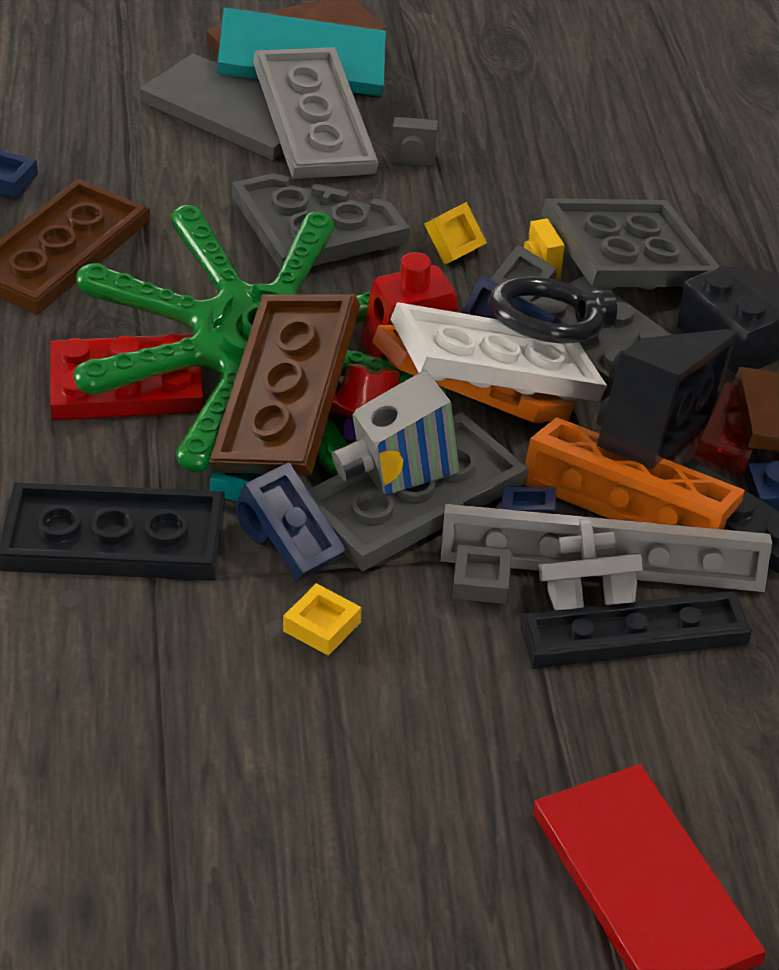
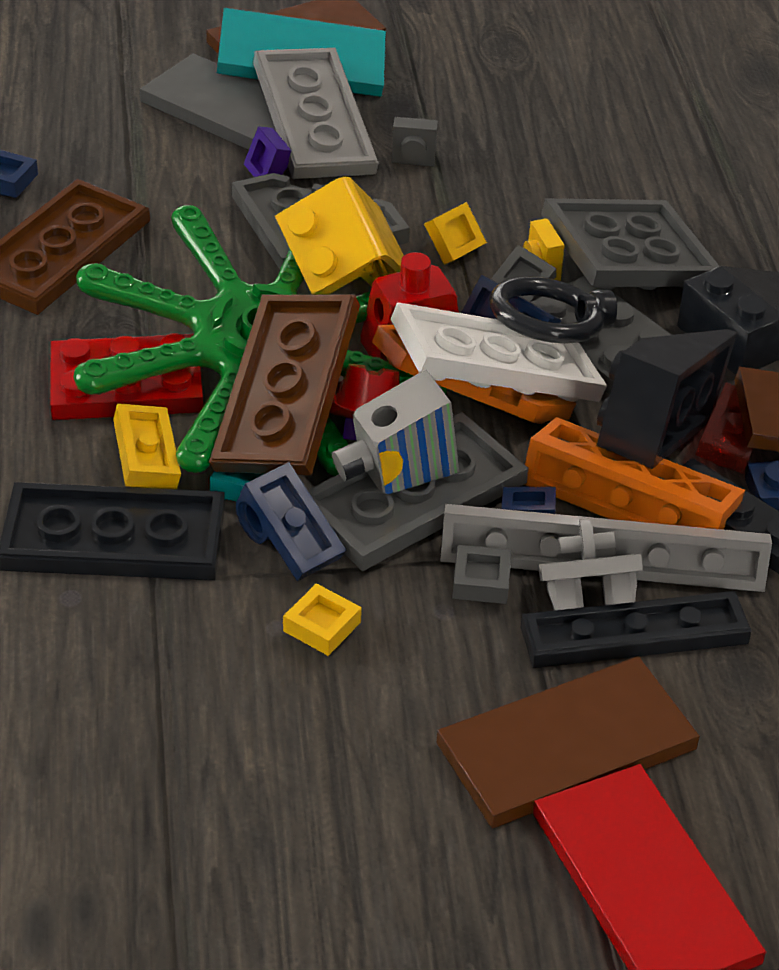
none -> yellow plate [113,404,181,489]
none -> dark purple plate [244,126,292,177]
none -> yellow piece [275,177,404,295]
none -> reddish brown tile [436,656,700,829]

